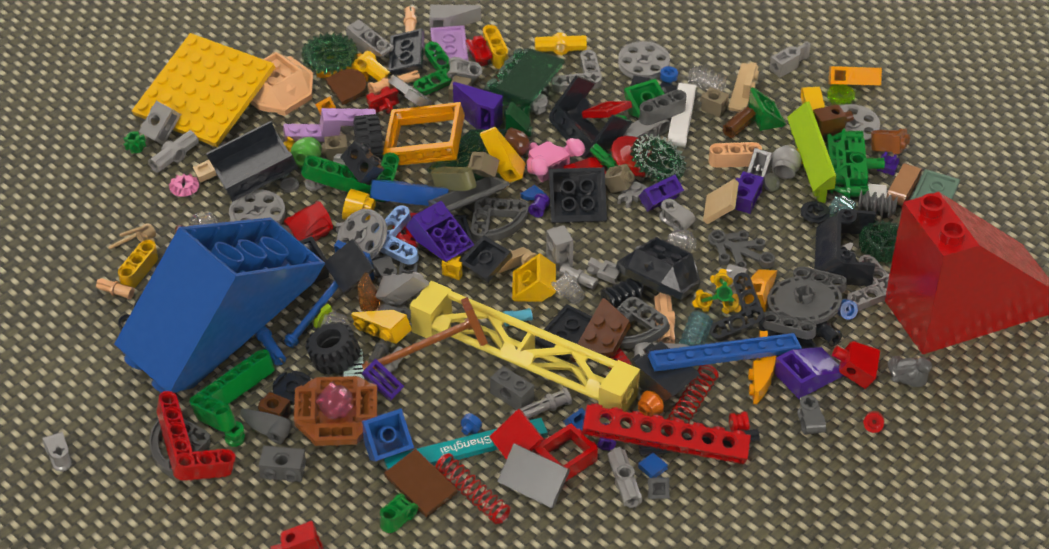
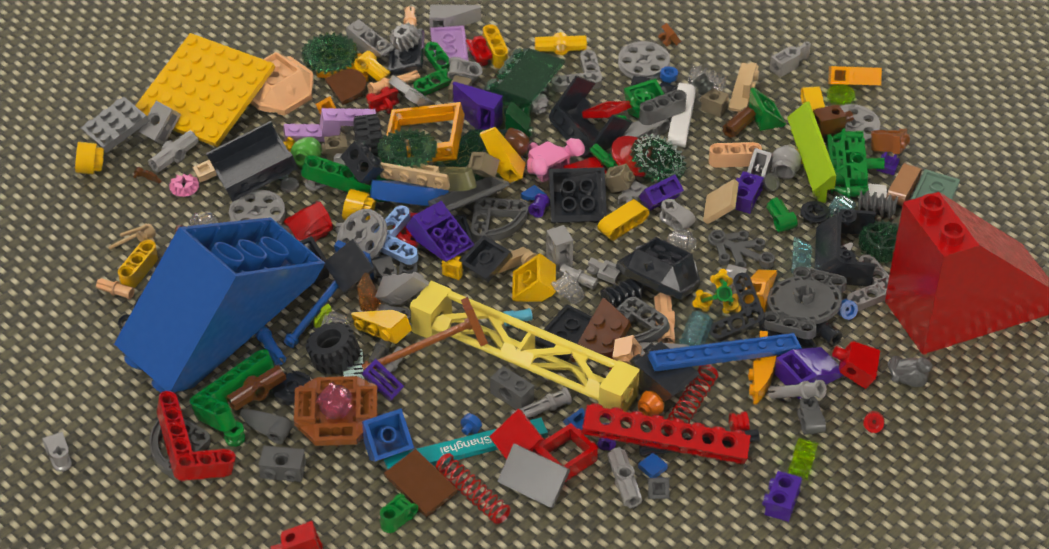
green gear [123,131,146,154] -> none
reddish brown brick [258,392,292,419] -> none
none -> yellow piece [75,142,104,175]
none -> plate [81,97,150,153]
none -> reddish brown piece [133,167,162,184]
none -> reddish brown piece [226,365,286,412]
none -> clear green gear [377,128,437,168]
none -> tan bracket [380,160,450,190]
none -> light grey gear [390,22,420,52]
none -> yellow beam [597,199,649,241]
none -> light nougat brick [612,335,642,365]
none -> green wheel [630,88,651,111]
none -> dark orange tile [658,23,681,47]
none -> pearl dark grey wheel [692,73,714,95]
none -> dark purple brick [762,471,802,522]
none -> green piece [766,197,798,232]
none -> light grey pin [768,380,827,399]
none -> clear neon green slope [788,438,818,480]
none -> clear light blue slope [791,237,812,273]

